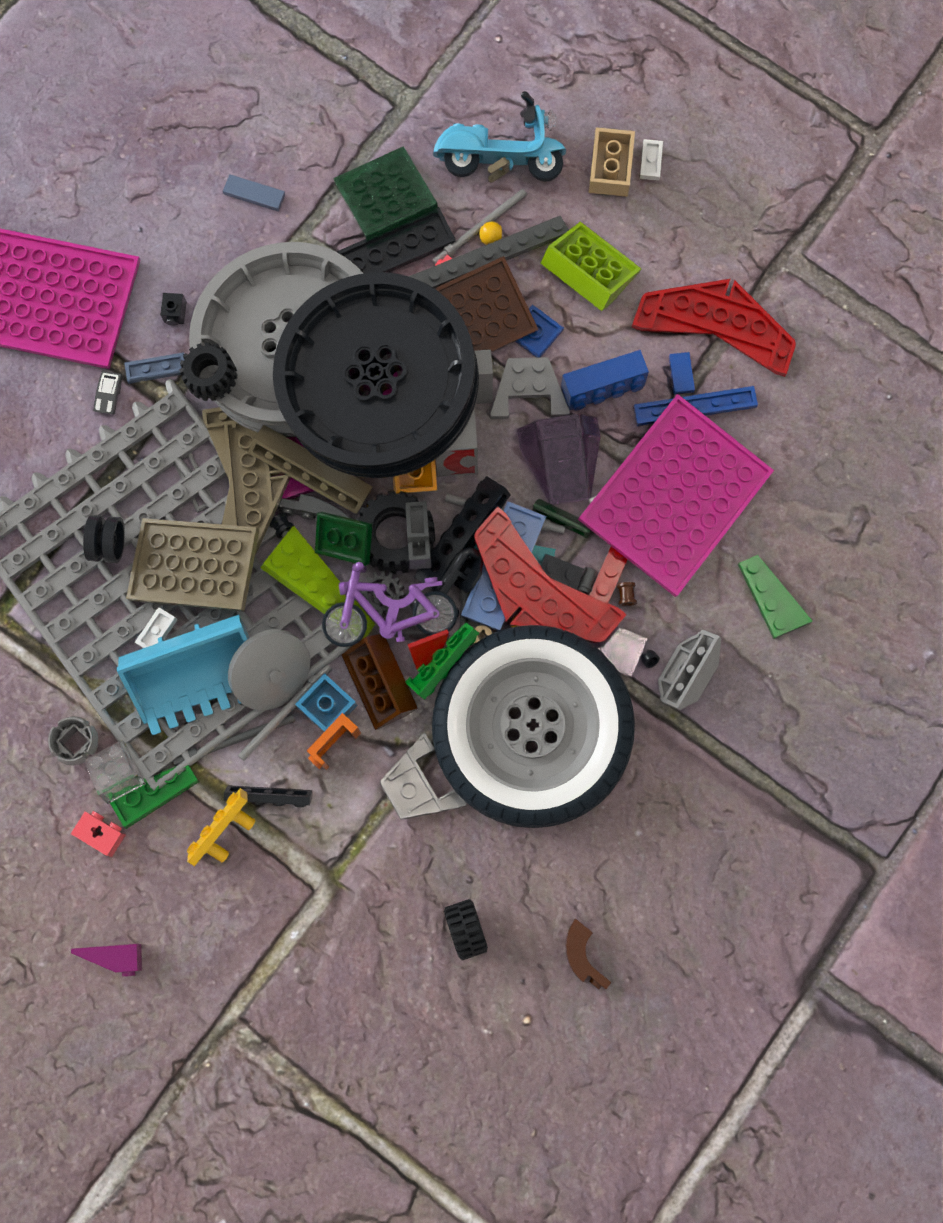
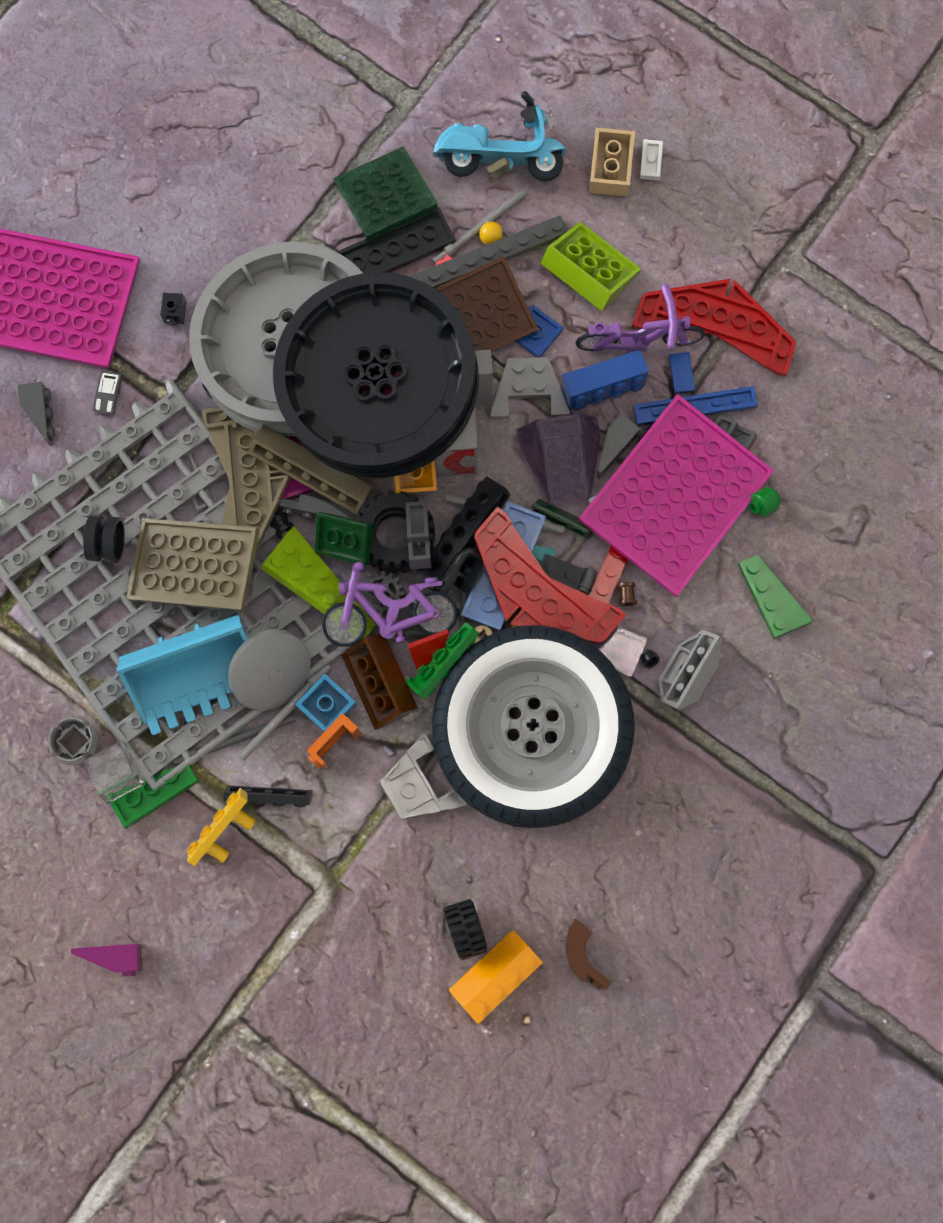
coral brick [71,811,126,857] -> none
sand blue tile [125,352,185,384] -> none
white plate [135,607,178,648] -> none
black tyre [179,342,237,401] -> none
sand blue tile [223,174,285,212] -> none
none -> dark grey slope [18,381,55,446]
none -> light orange slope [449,930,543,1024]
none -> medium lavender piece [575,284,705,354]
none -> dark grey slope [596,413,640,479]
none -> dark grey slope [714,414,757,450]
none -> green head [749,487,781,517]

